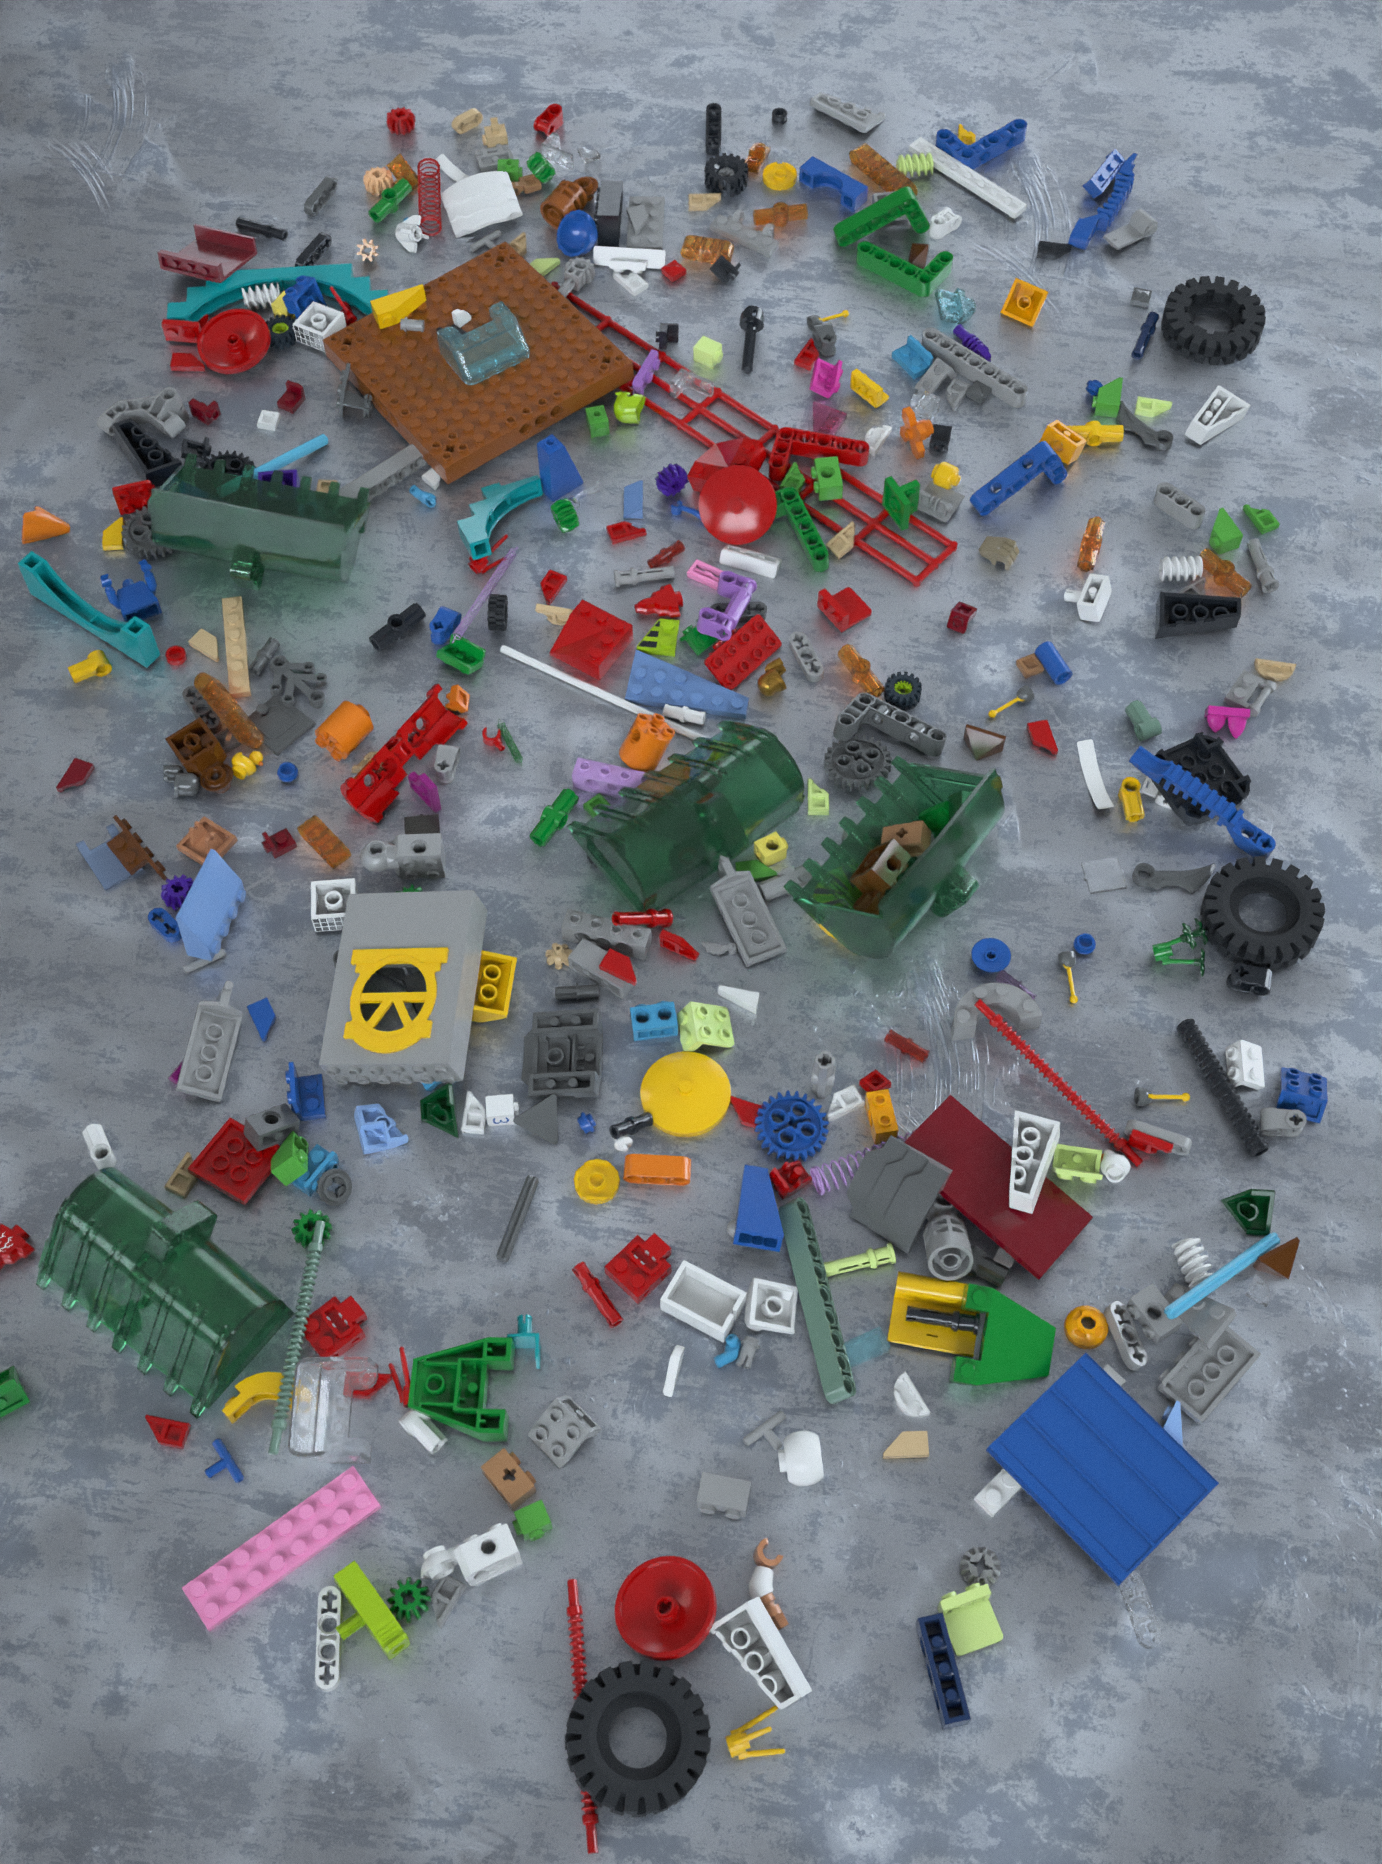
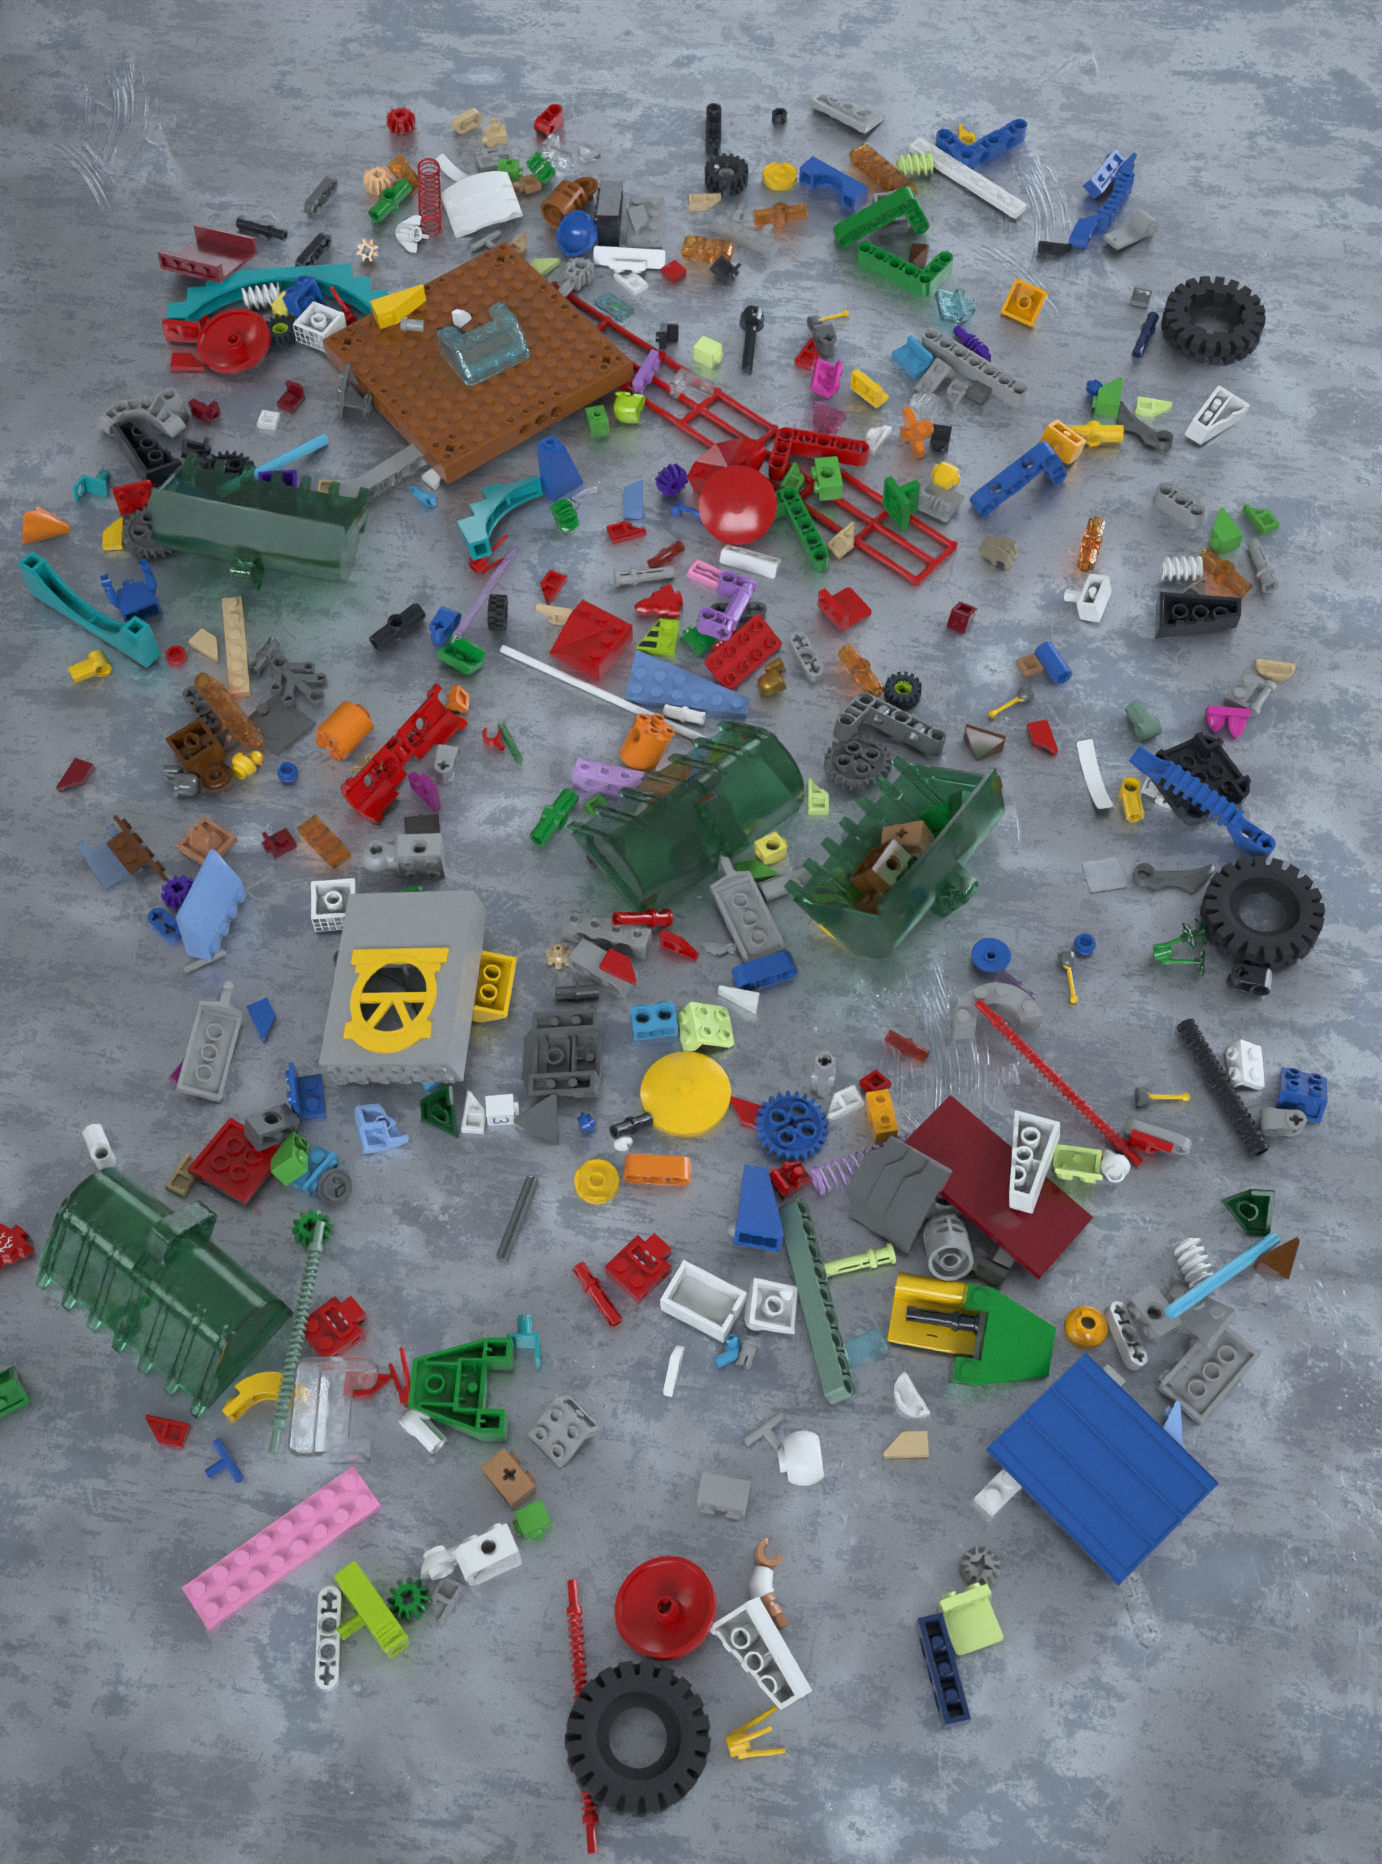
clear orange slope [745,142,771,174] -> none
white piece [929,207,962,239] -> none
none -> teal bracket [72,469,111,503]
none -> clear light blue tile [595,291,634,323]
none -> blue beam [731,950,798,991]

